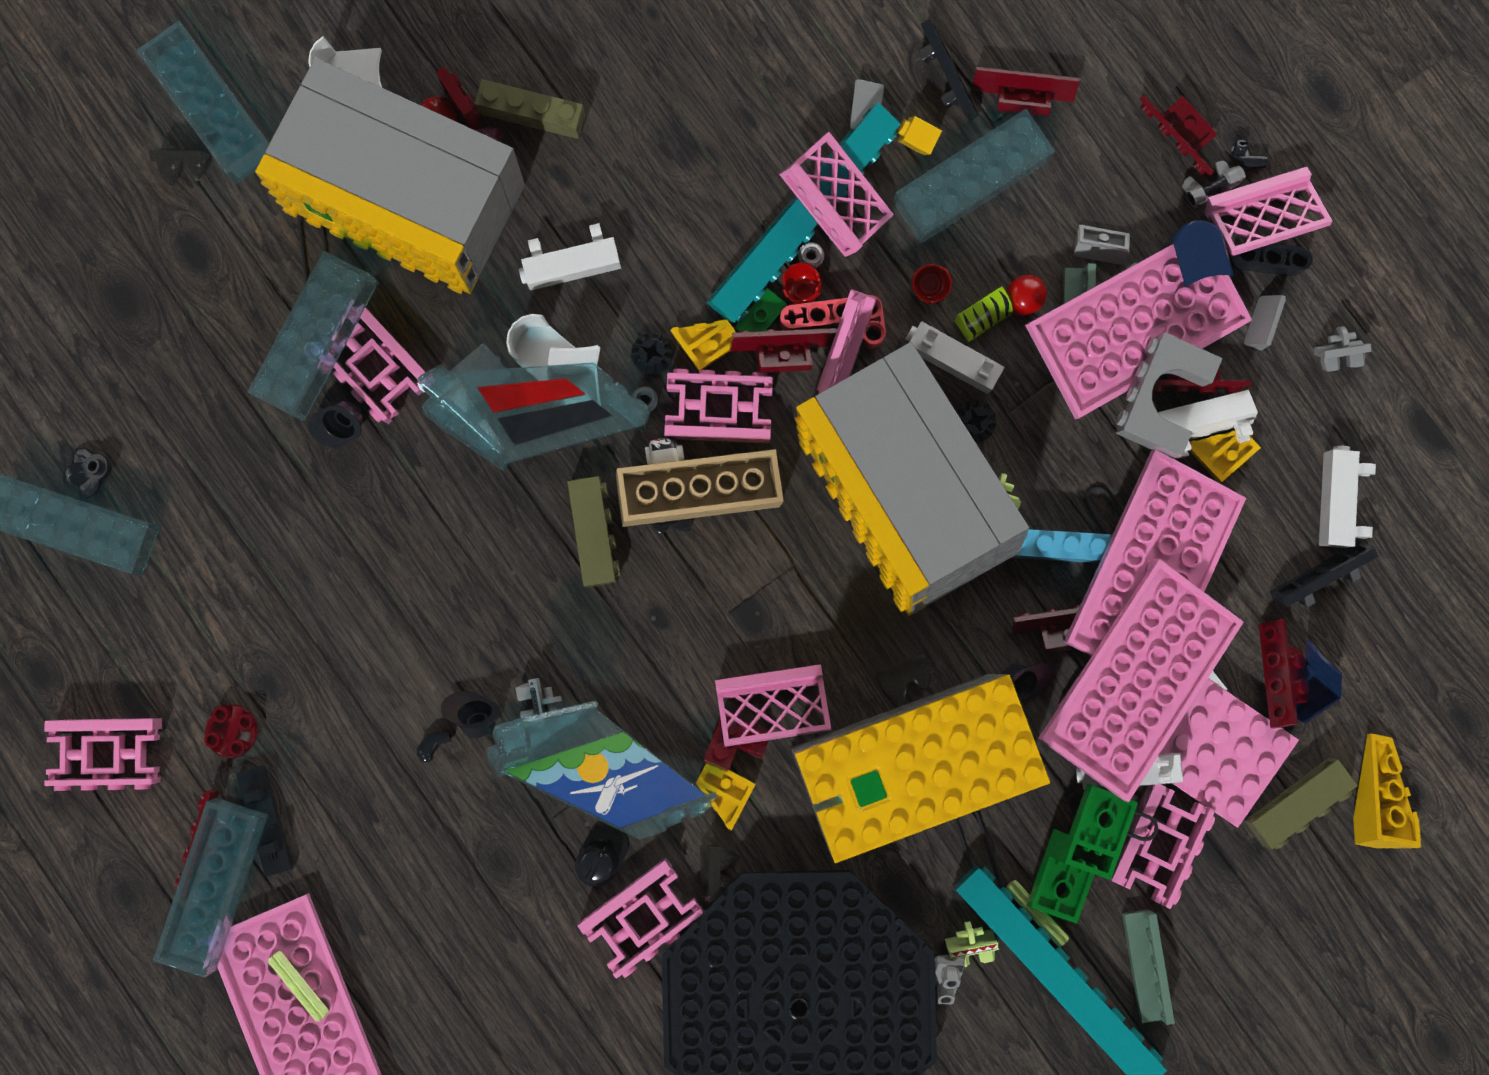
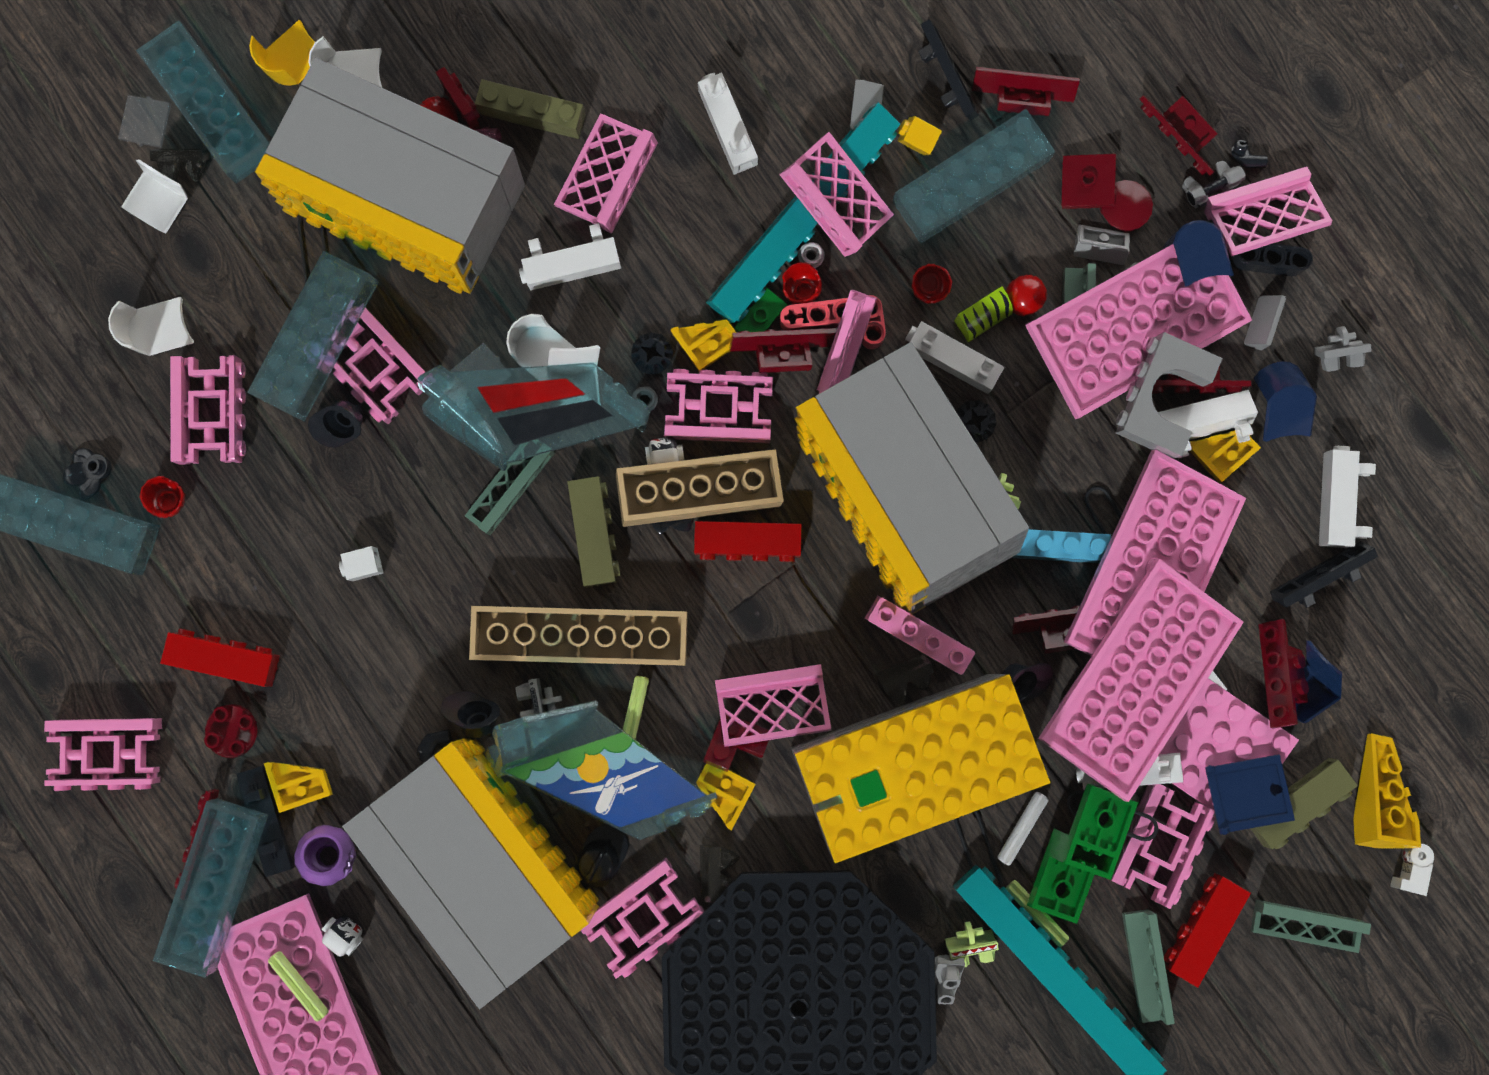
none -> white piece [108,297,194,356]
none -> clear piece [118,95,171,148]
none -> white piece [121,159,188,234]
none -> red hair [139,476,185,518]
none -> red brick [160,628,280,687]
none -> bright pink fence [170,355,246,465]
none -> yellow piece [249,20,315,86]
none -> yellow wing [264,762,333,813]
none -> medium lavender piece [294,825,356,886]
none -> white head [322,915,363,957]
none -> white brick [339,546,383,581]
none -> light grey piece [342,737,599,1010]
none -> sand green fence [465,440,555,535]
none -> tan brick [469,606,688,666]
none -> bright pink fence [554,113,658,234]
none -> yellowish green axle [622,675,649,741]
none -> red brick [694,521,801,562]
none -> white brick [698,73,758,175]
none -> bright pink fence [865,595,975,675]
none -> white axle [997,792,1049,865]
none -> dark red plate [1061,154,1116,209]
none -> dark red dish [1100,180,1153,233]
none -> red brick [1164,873,1251,988]
none -> dark blue container [1205,754,1295,835]
none -> sand green fence [1251,899,1371,953]
none -> dark blue piece [1253,362,1317,442]
none -> white leg [1390,844,1434,896]

